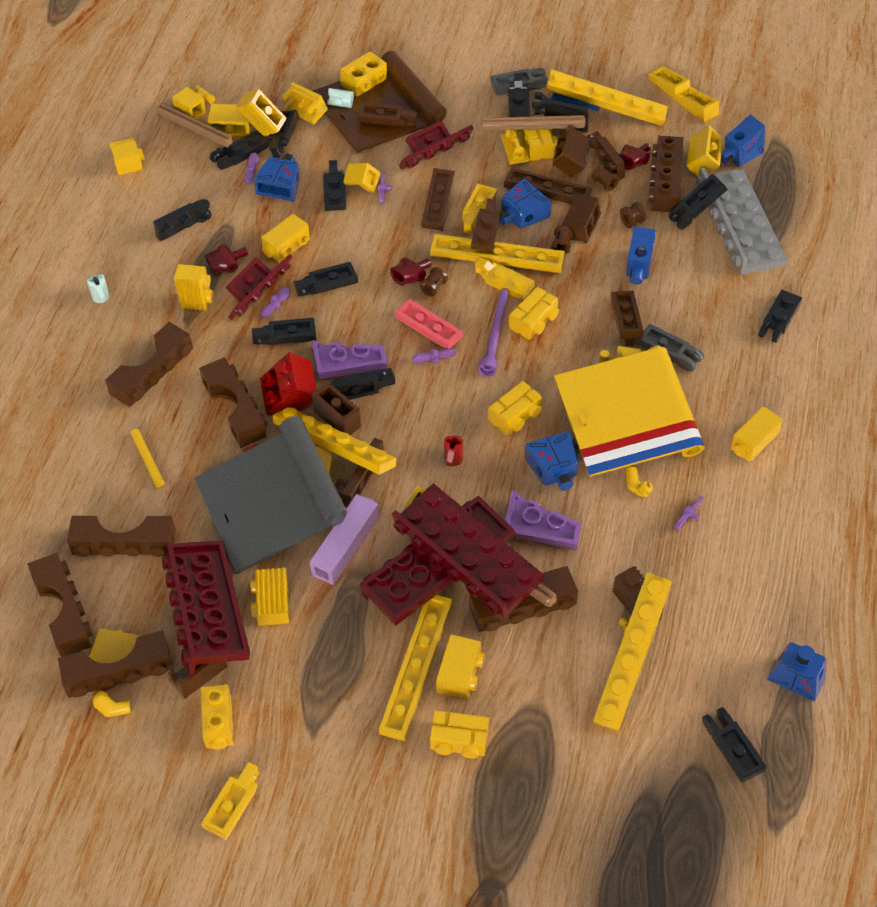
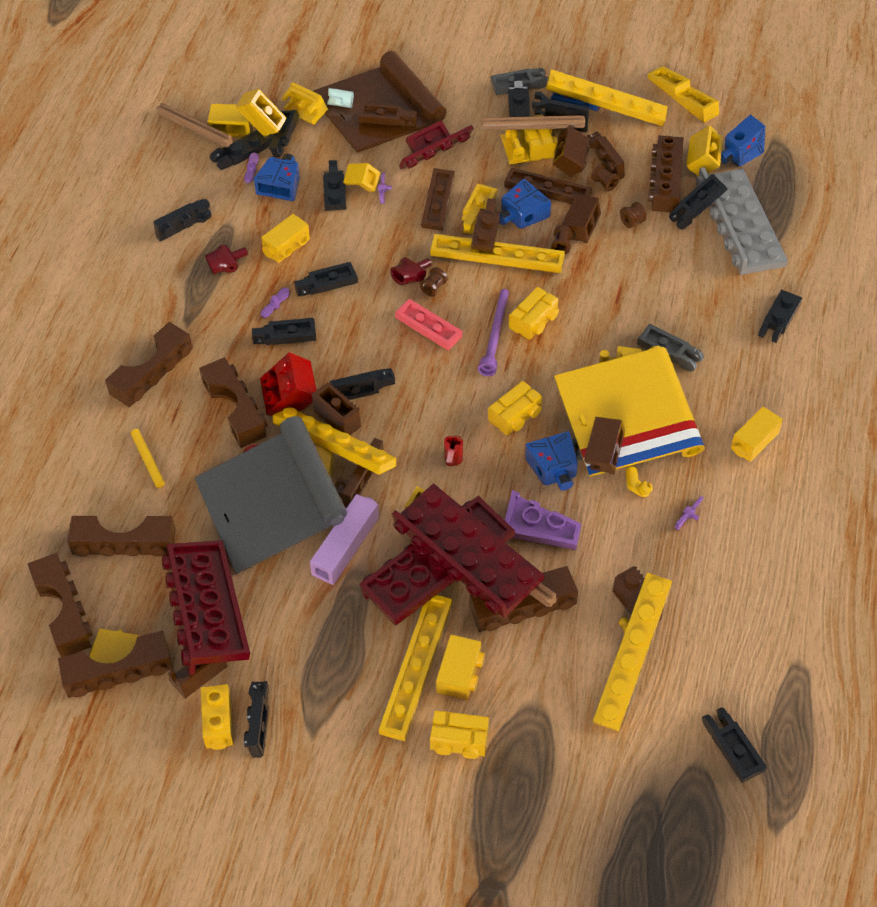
light aqua piece [87,274,110,303] -> none
yellow arm [92,691,132,717] -> none
yellow brick [109,137,145,175] -> none
yellow brick [172,85,215,119] -> none
yellow brick [174,264,214,312] -> none
yellow hinge [201,762,260,840] -> none
dark red bracket [226,254,293,320] -> none
yellow brick [250,567,290,626] -> none
medium lavender wing [312,340,388,379] -> none
yellow brick [340,52,387,97] -> none
medium lavender piece [412,349,456,364] -> none
yellow hinge [475,257,535,301] -> none
reddish brown hinge [611,291,644,346] -> none
dark red piece [619,143,651,170] -> none
blue torso [626,226,656,285] -> none
blue torso [767,642,826,702] -> none
none -> black hinge [244,681,269,758]
none -> reddish brown hinge [584,417,625,475]

